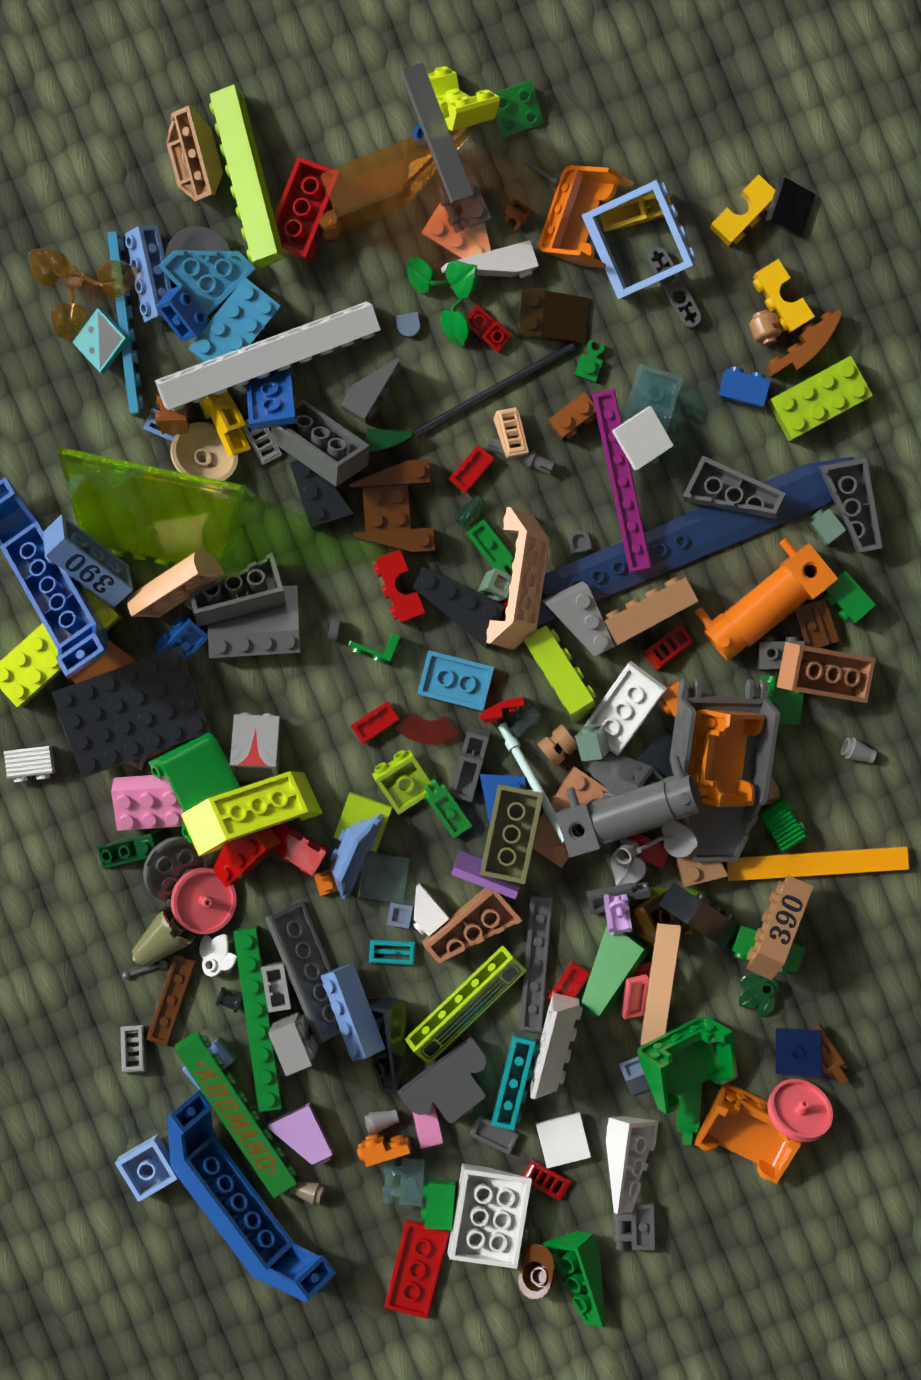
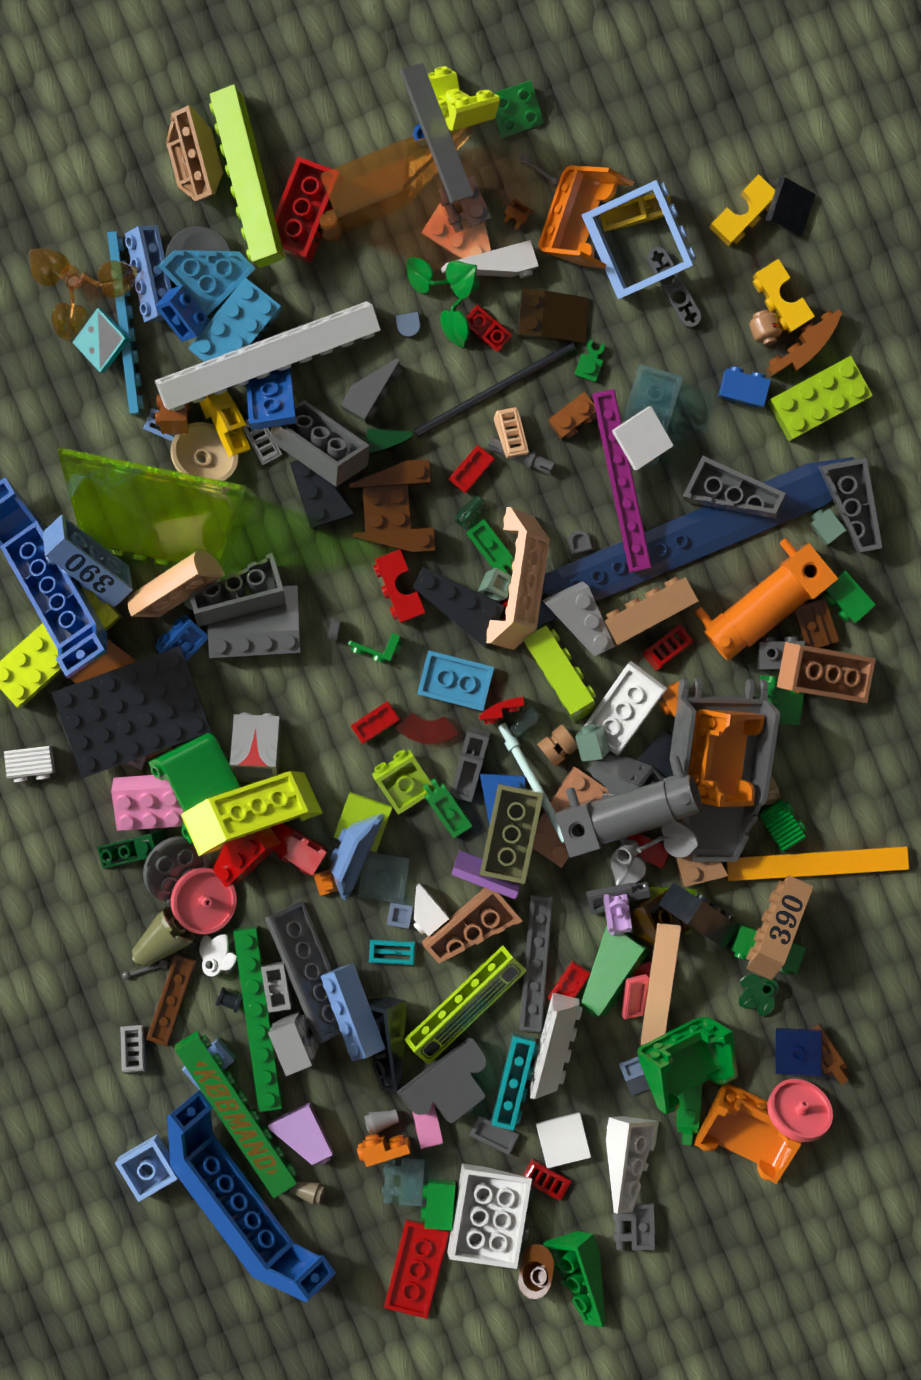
light grey cone [841,737,877,763] -> none

